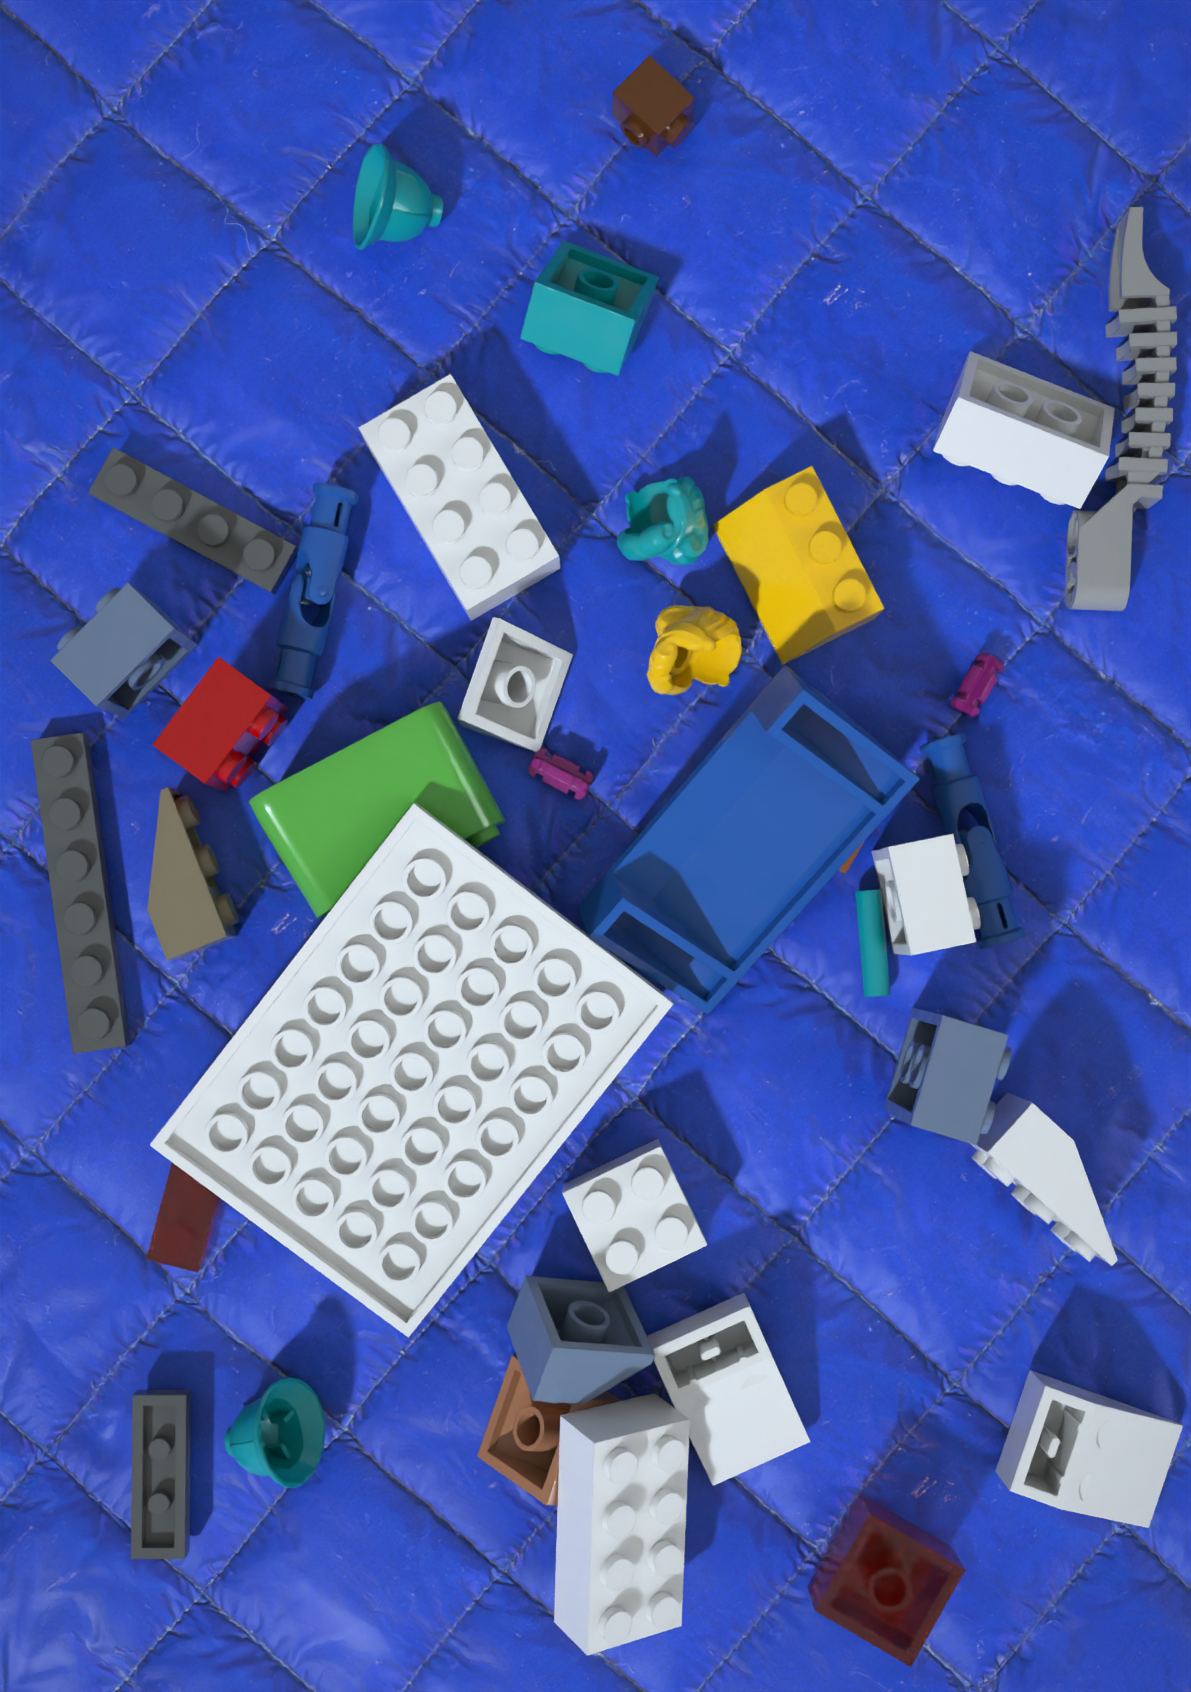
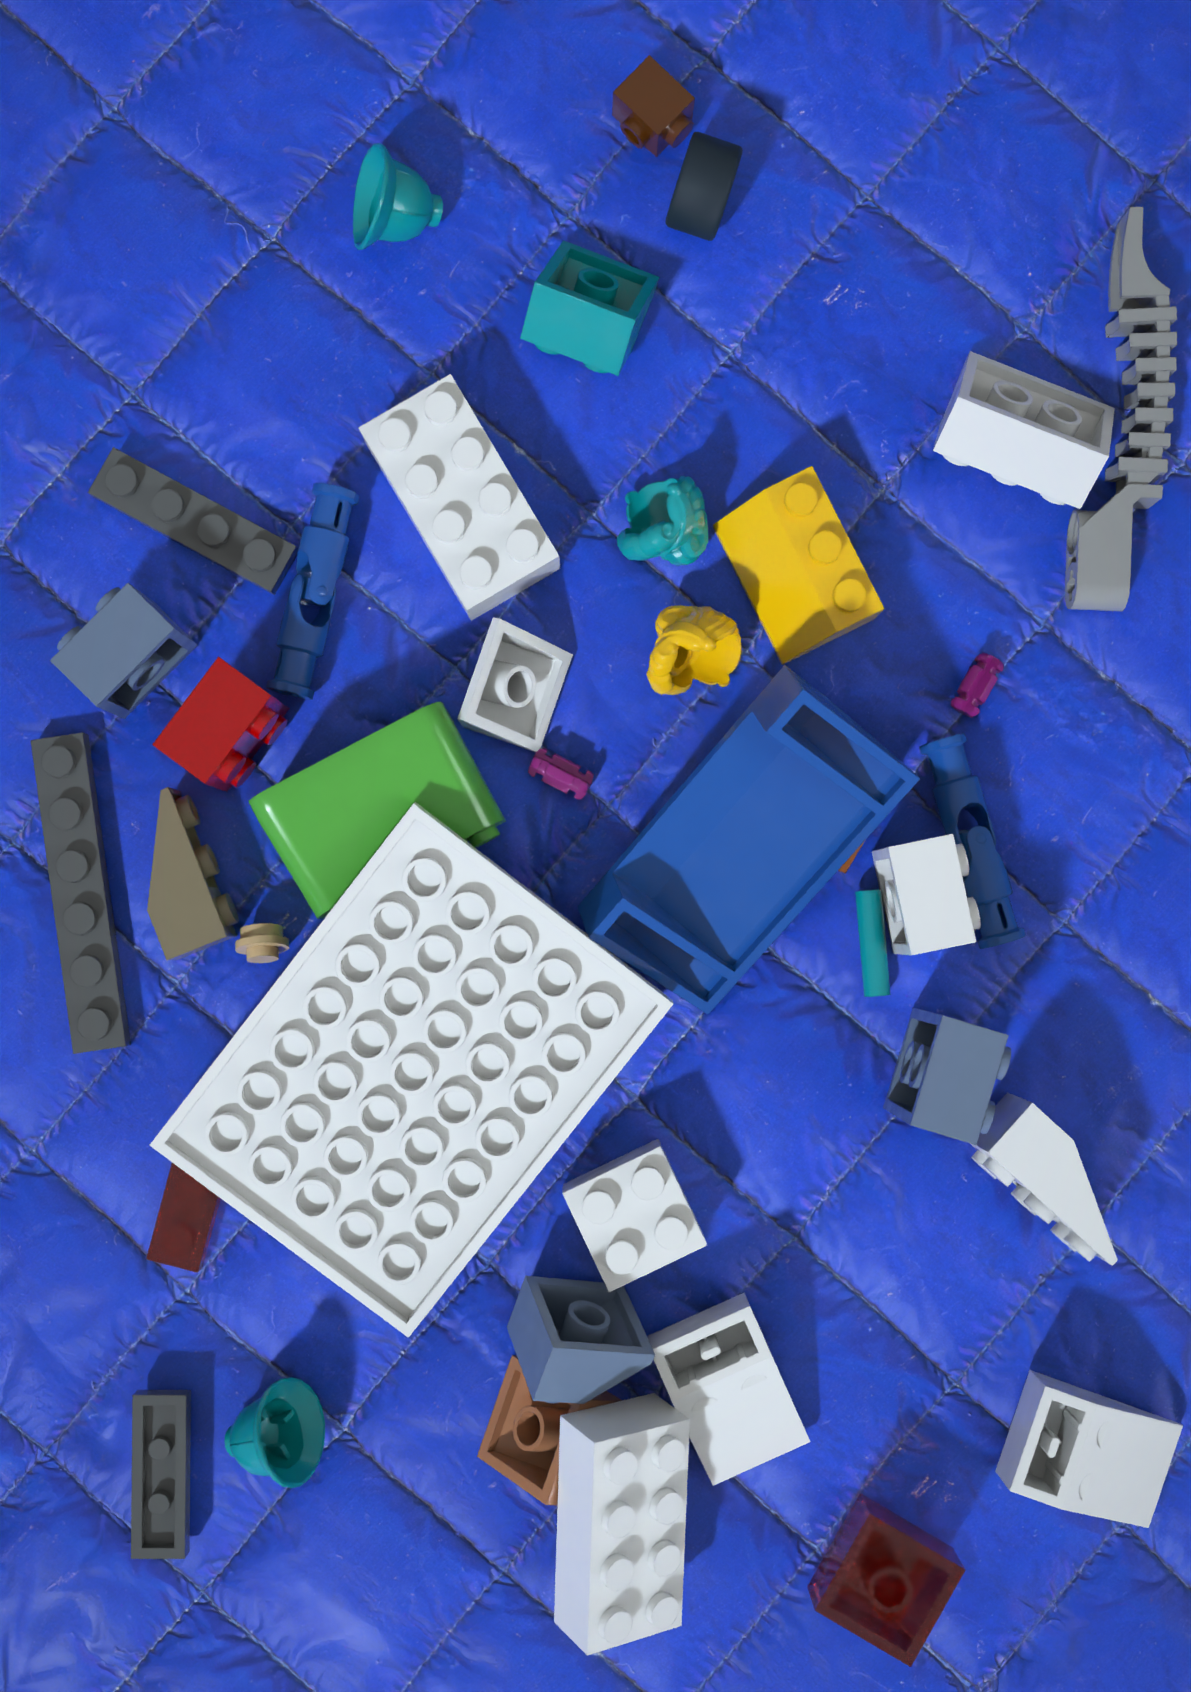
none -> tan plate [235,923,289,963]
none -> black wheel [665,132,743,241]

